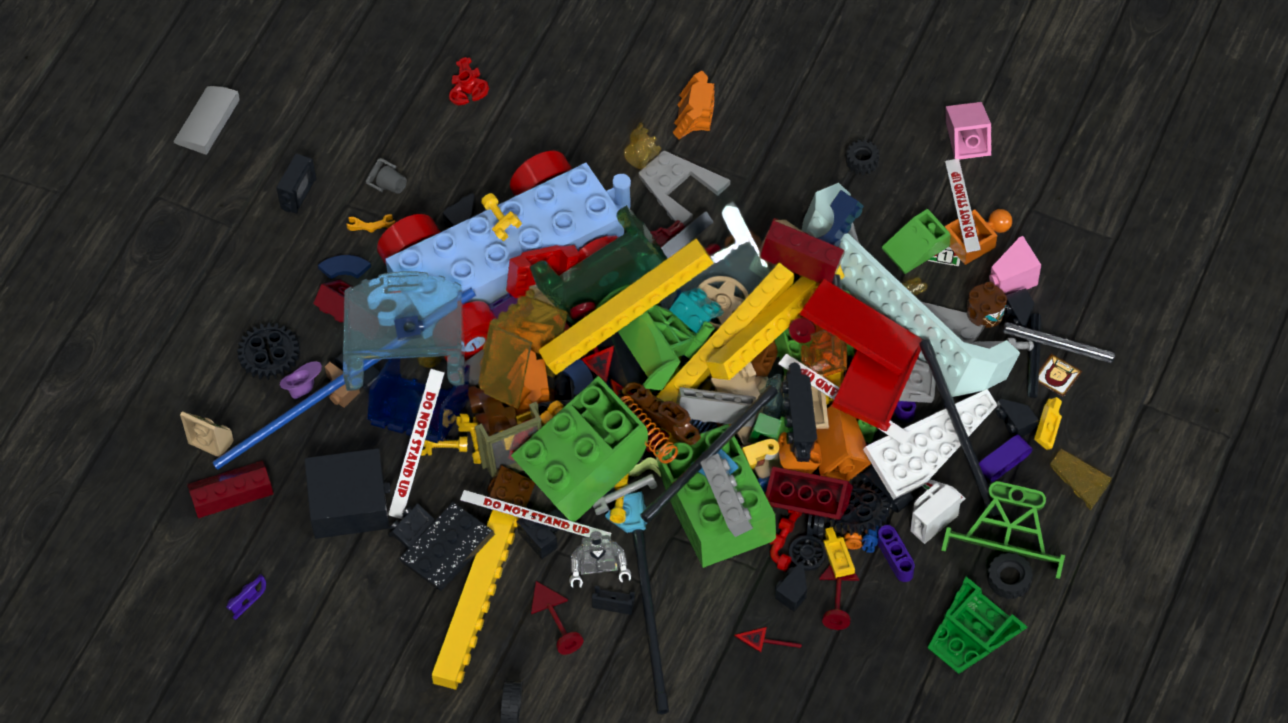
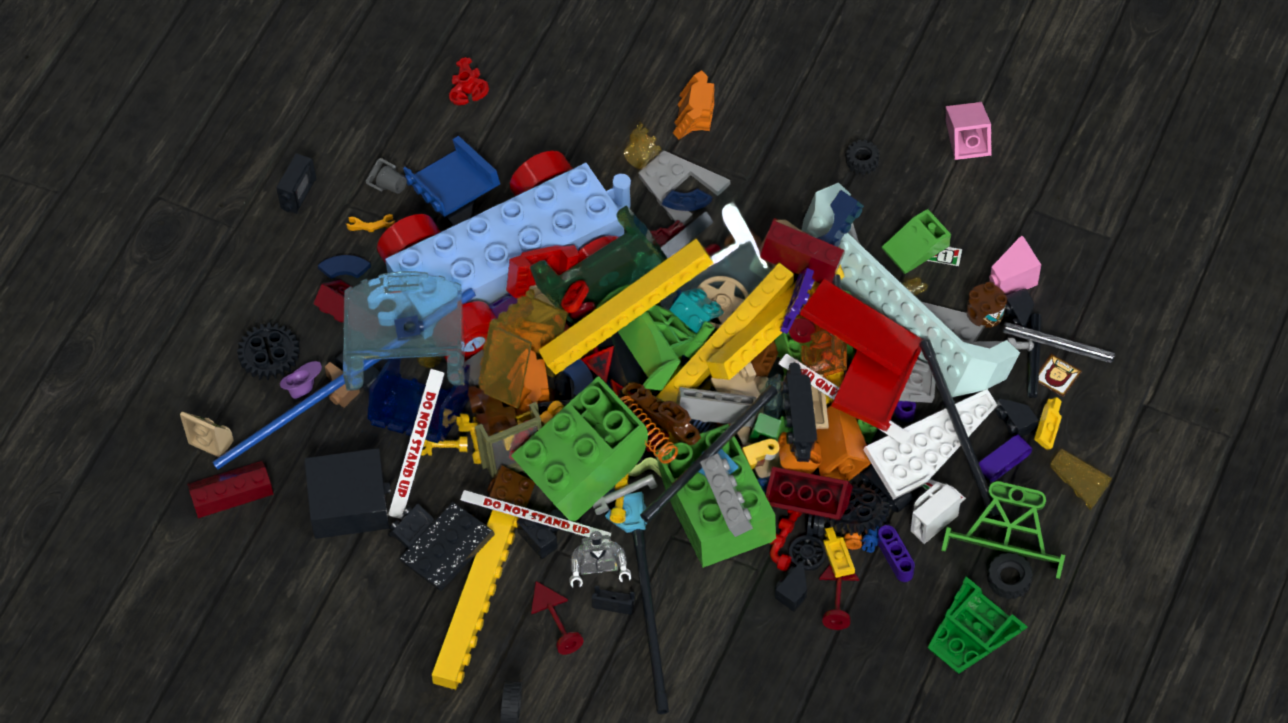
light grey slope [174,86,240,155] -> none
dark purple piece [226,574,266,620] -> none
yellow bar [481,193,522,241] -> none
piece [734,627,802,653] -> none
white sticker [945,159,981,253] -> none
orange brick [945,209,1012,265] -> none
none -> blue panel [403,136,500,217]
none -> red plate [561,280,589,313]
none -> dark blue tile [662,189,713,211]
none -> dark purple wing [780,268,814,334]

